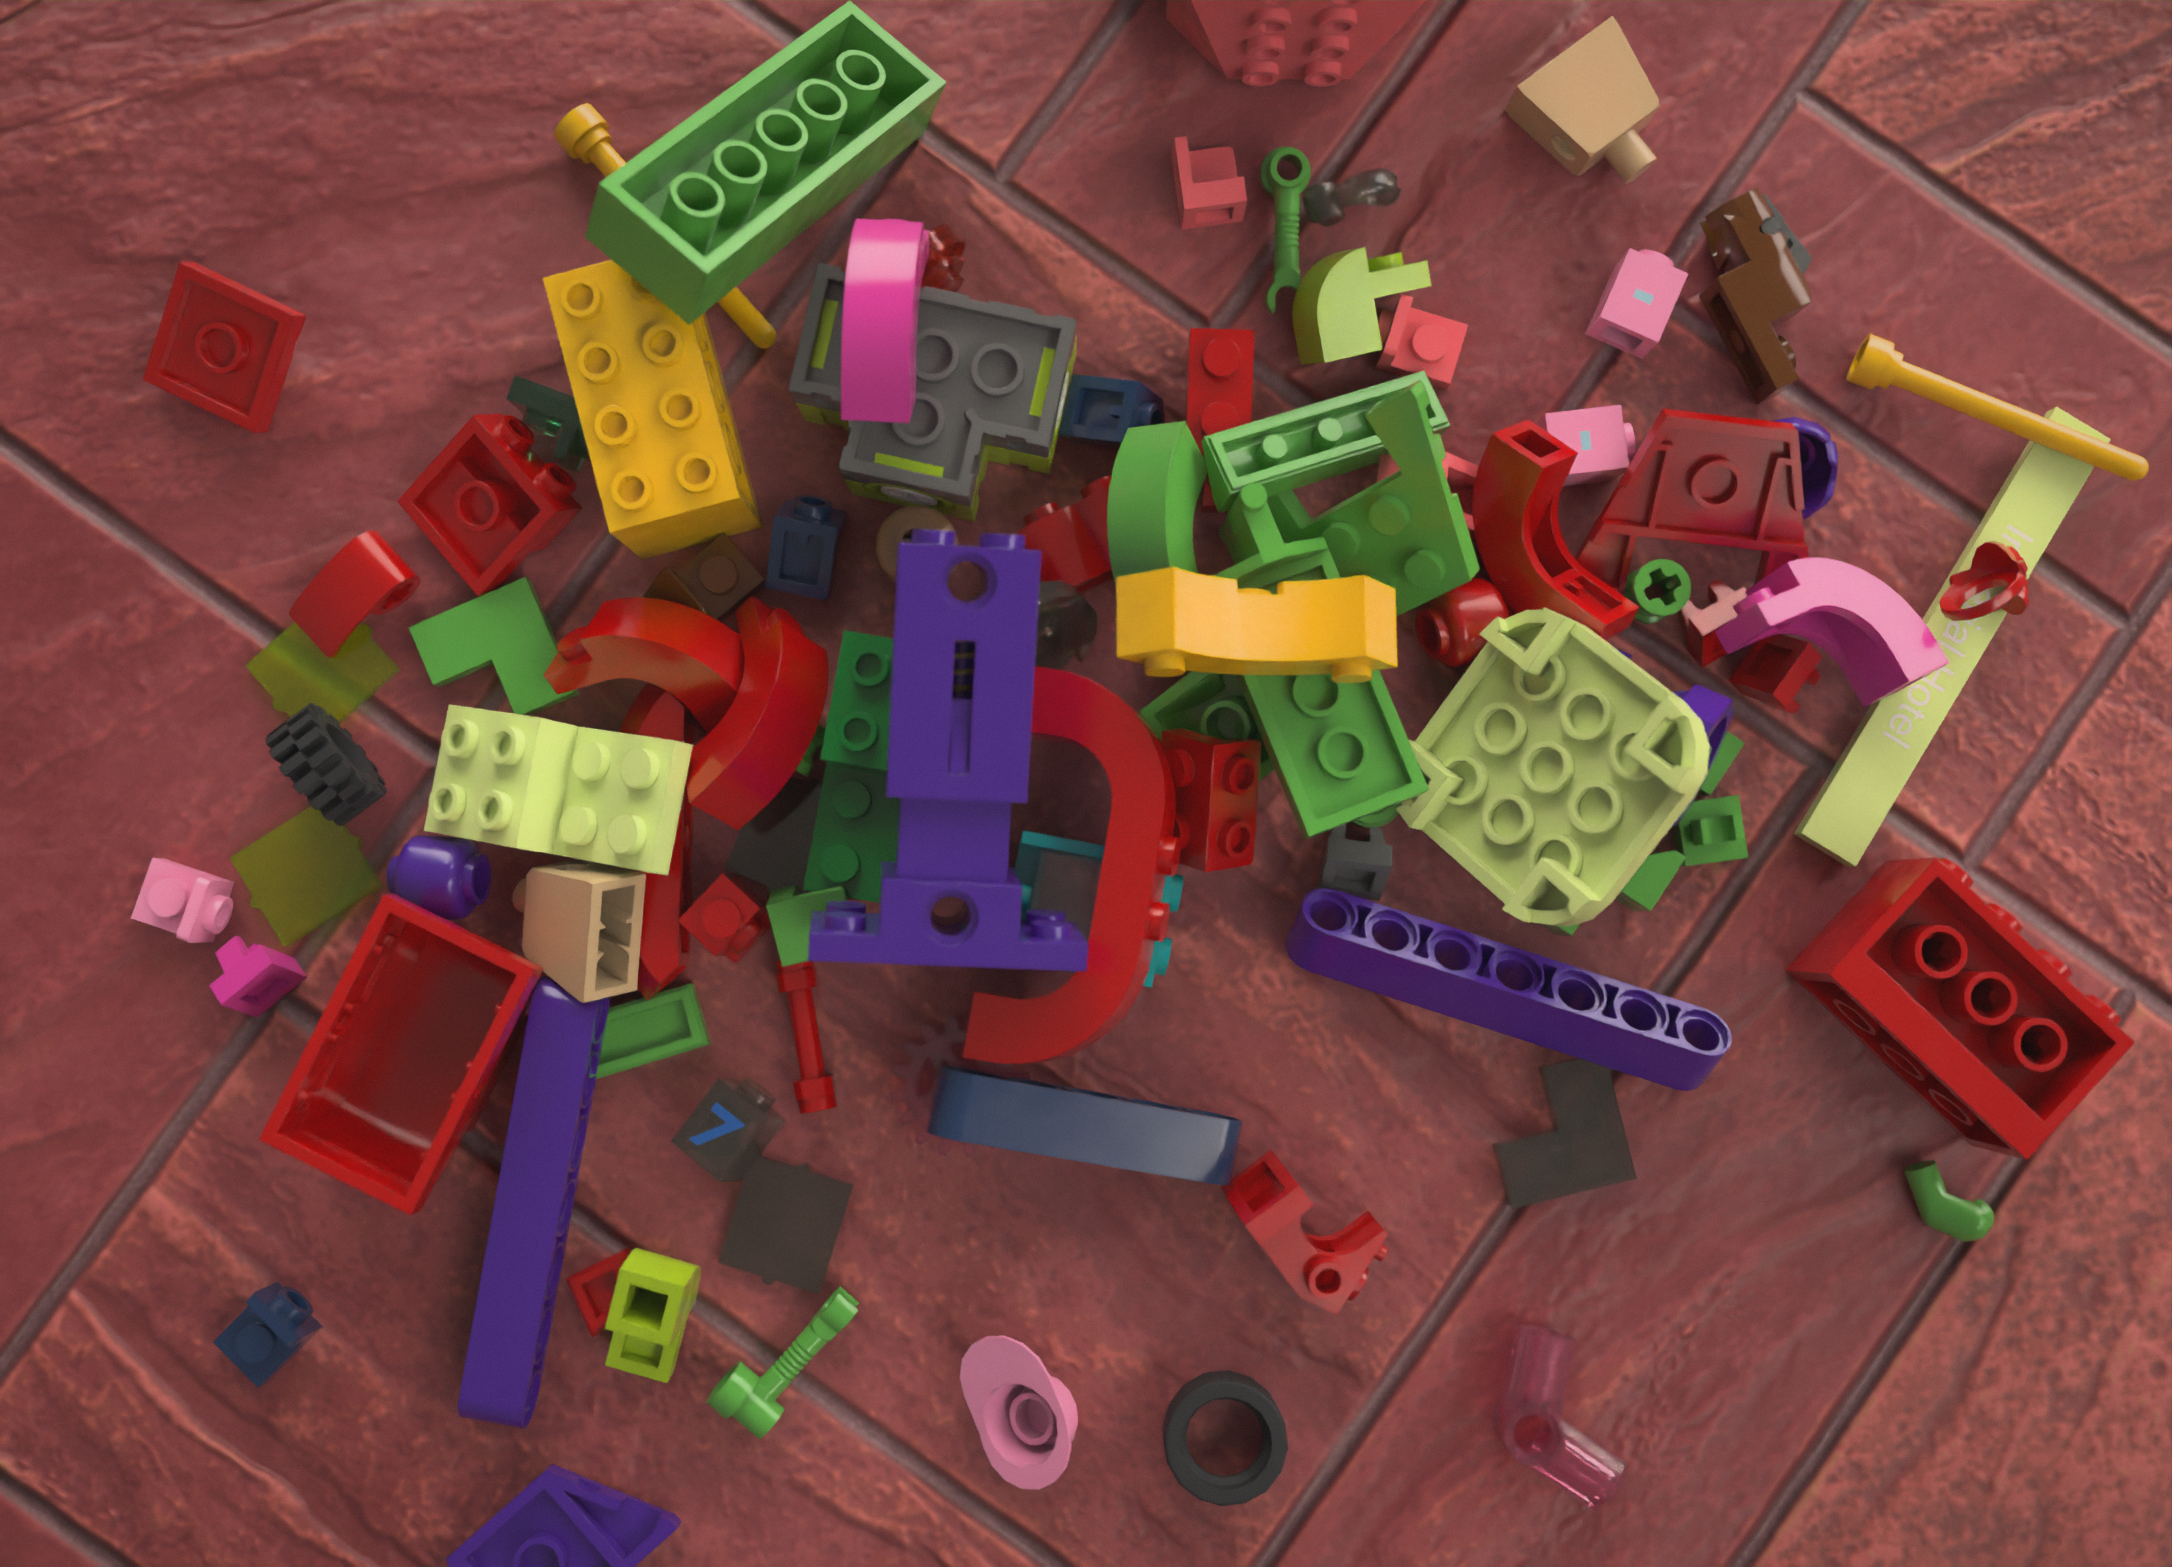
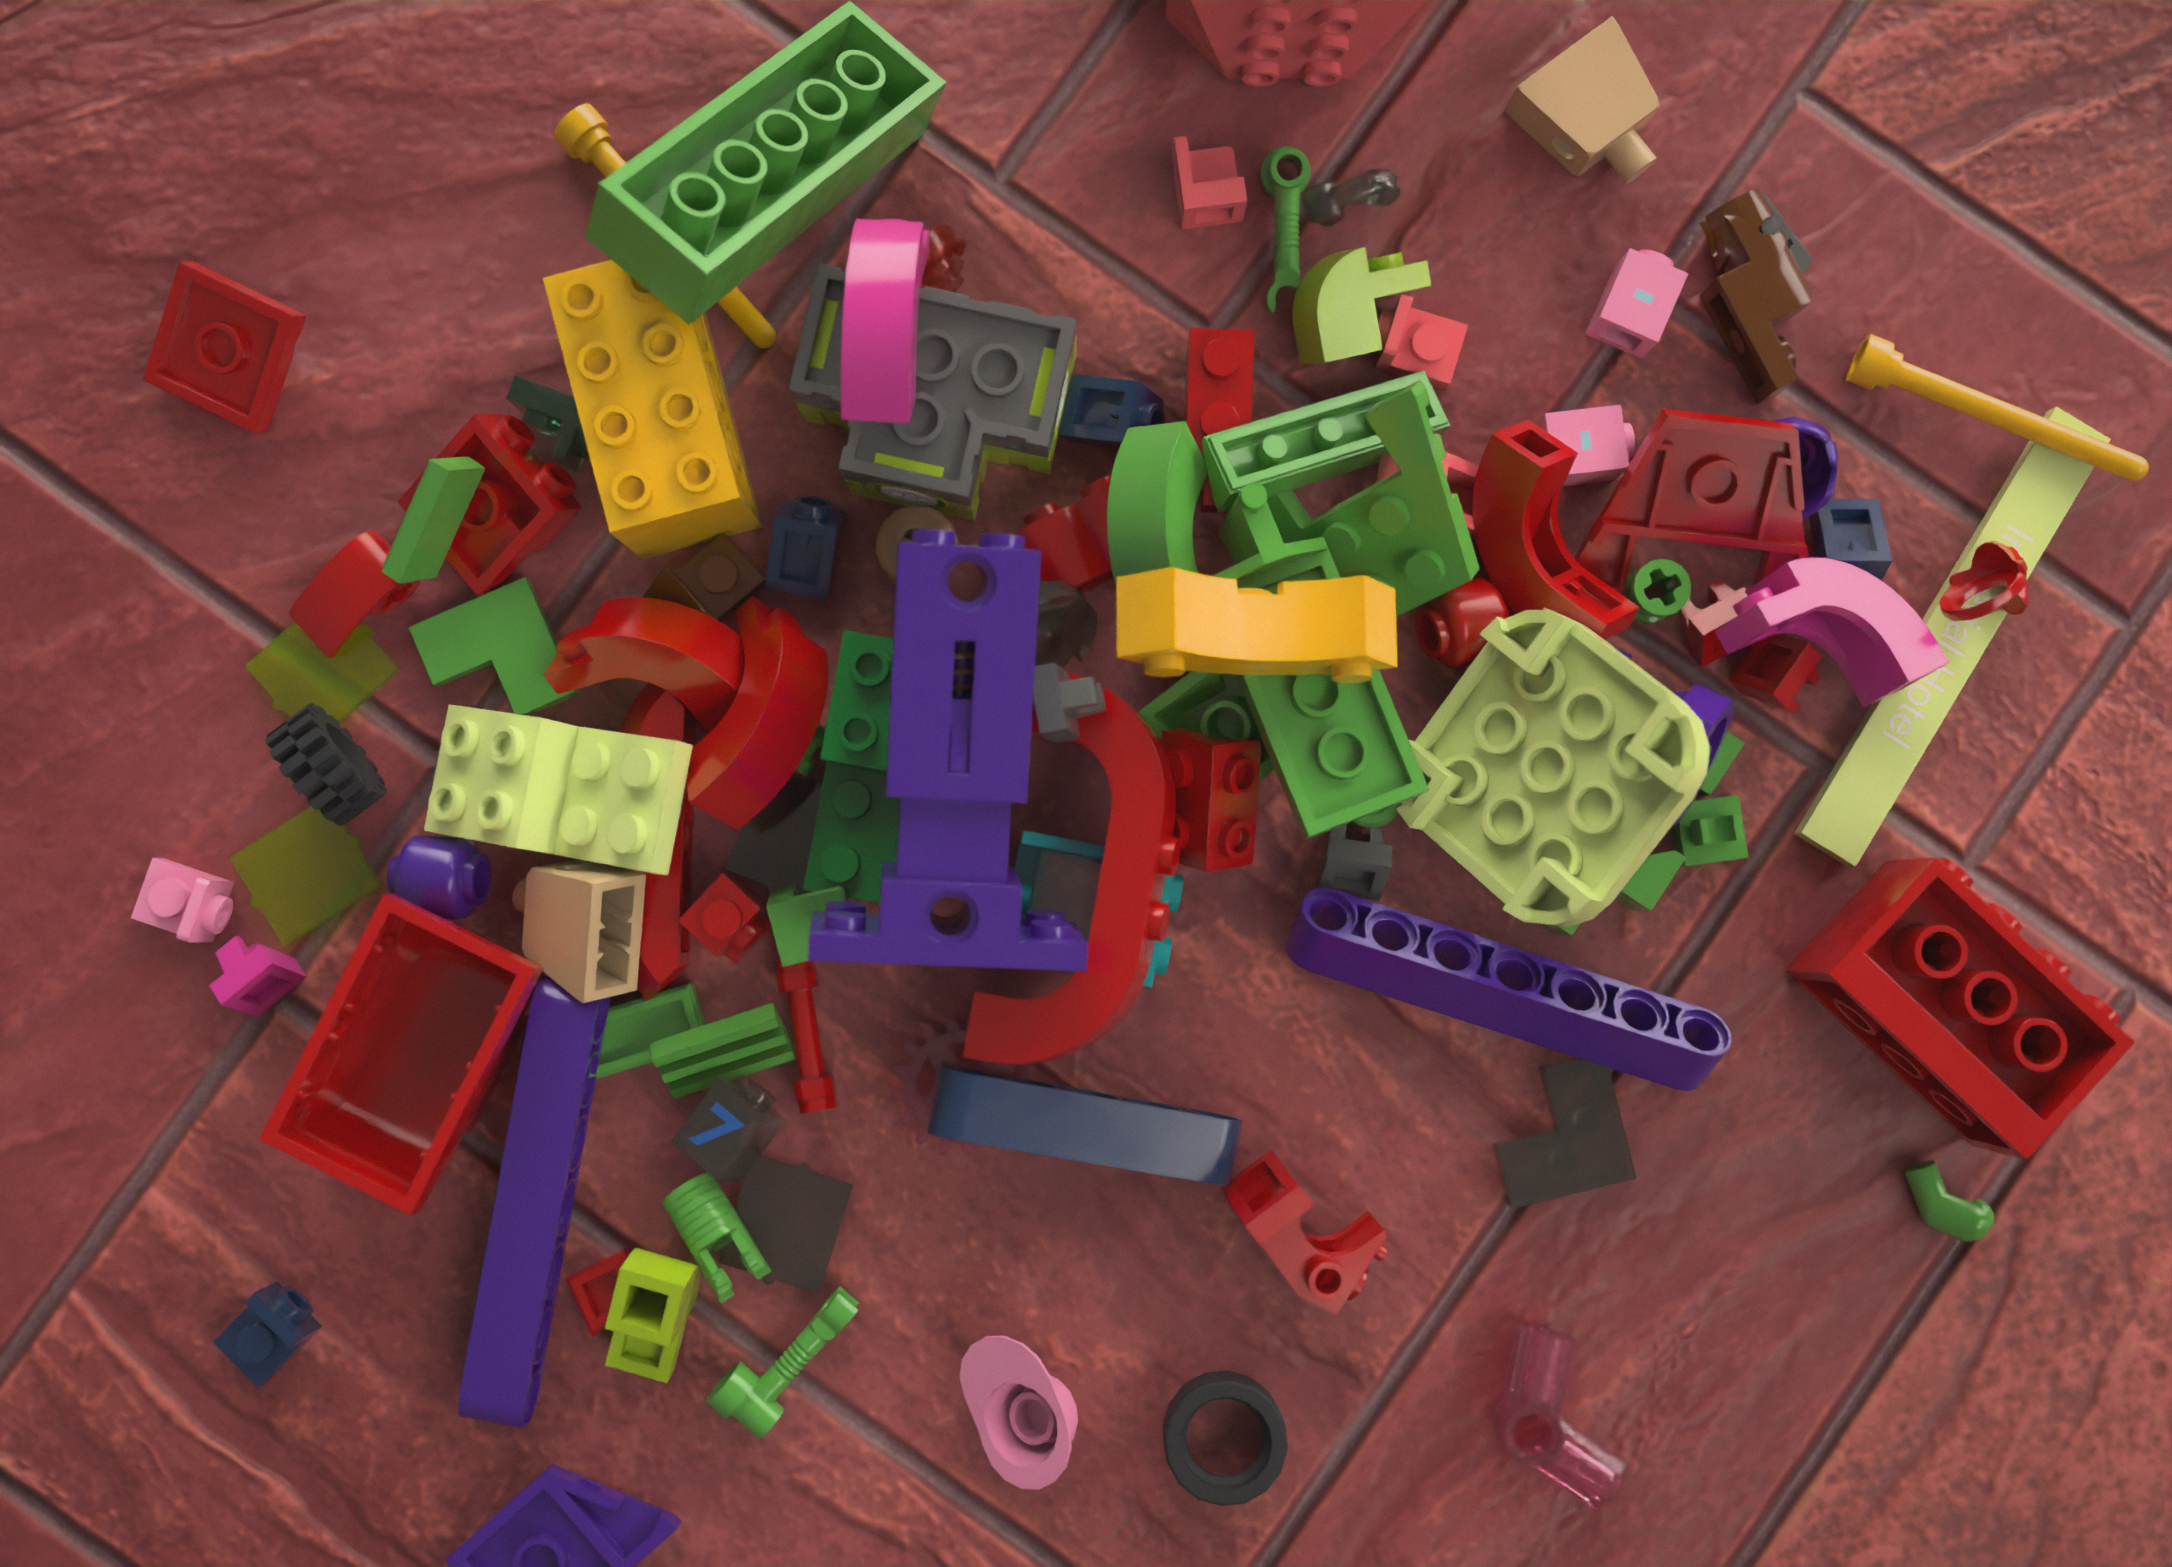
none -> bright green tile [382,456,486,584]
none -> bright green tile [650,1002,796,1099]
none -> bright green hinge [662,1172,771,1304]
none -> dark grey tile [1033,662,1106,743]
none -> dark blue bracket [1809,499,1892,581]

